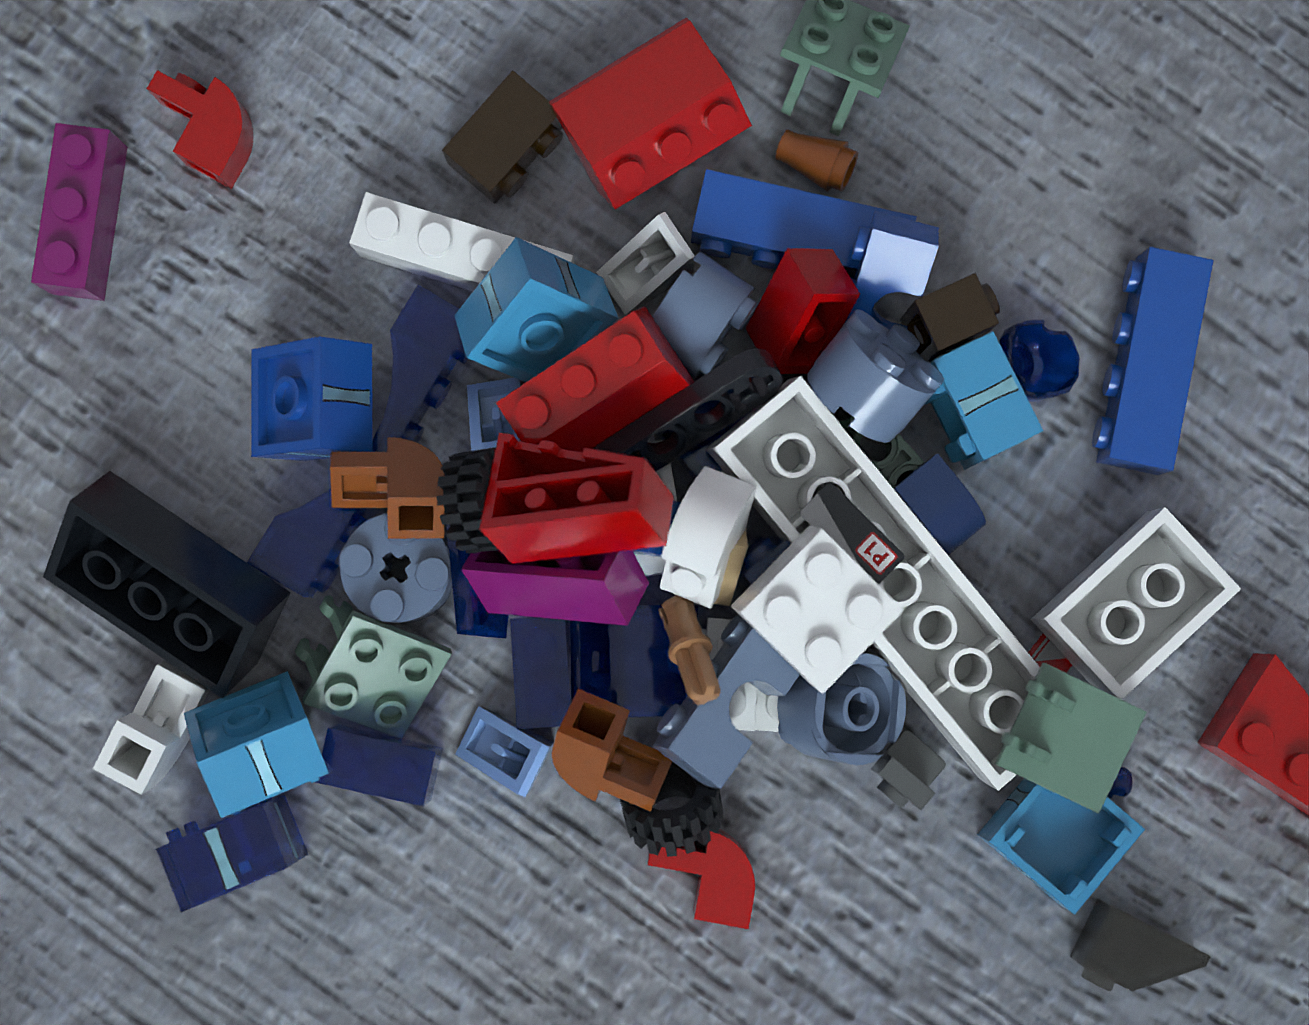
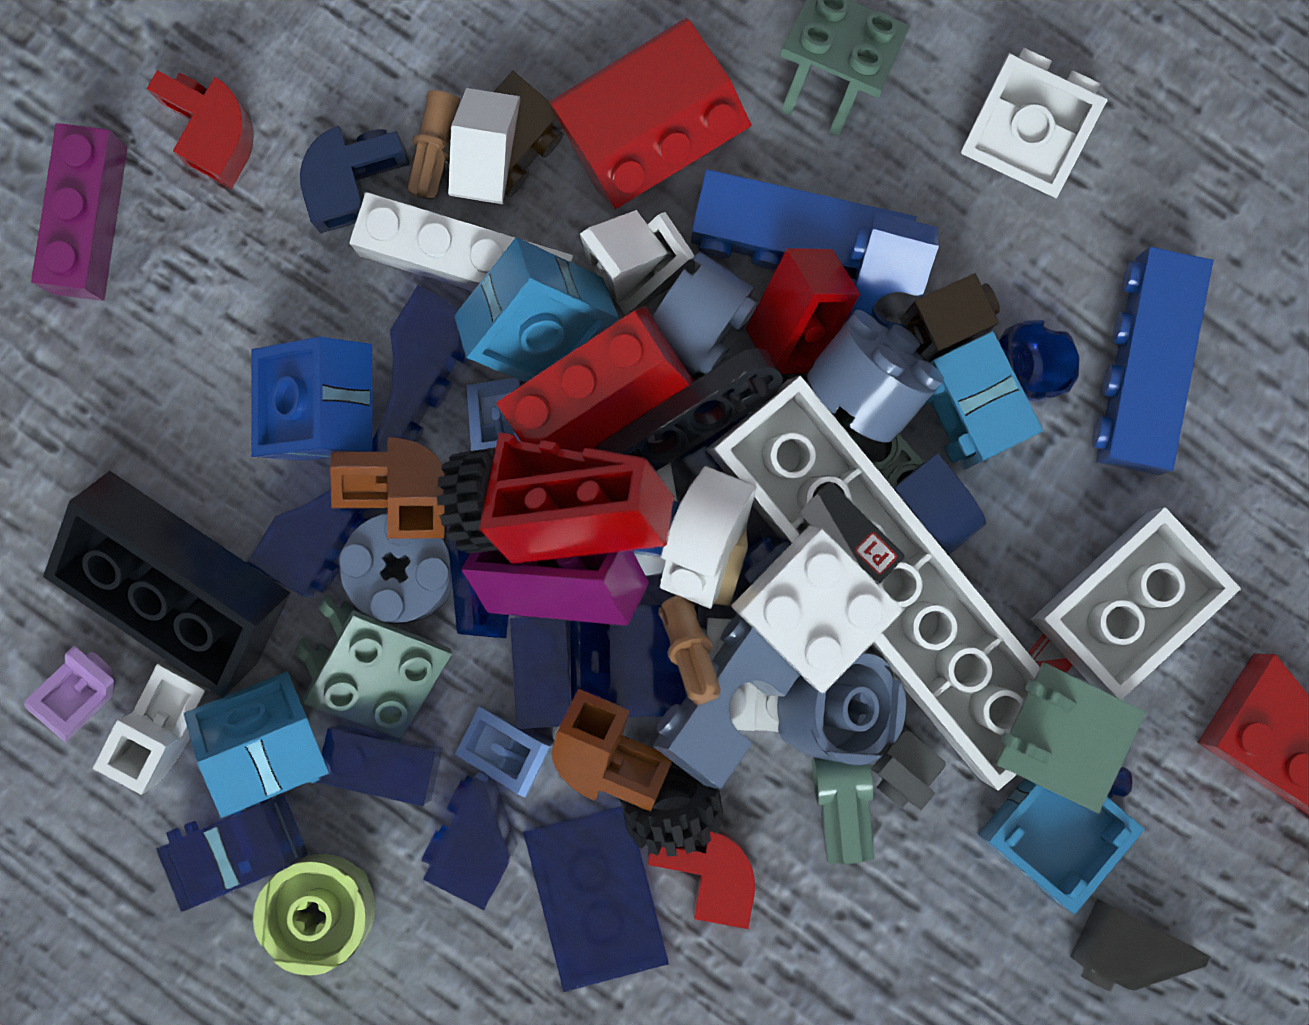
dark orange cone [775,129,858,192] -> none
none -> lavender bracket [25,646,114,743]
none -> yellowish green brick [253,854,375,975]
none -> dark blue brick [300,126,410,234]
none -> medium nougat axle [407,90,460,199]
none -> clear blue slope [421,771,518,910]
none -> white slope [448,88,520,204]
none -> clear blue tile [523,805,669,992]
none -> white slope [580,210,668,303]
none -> sand green piece [812,755,875,864]
none -> white plate [960,47,1108,198]

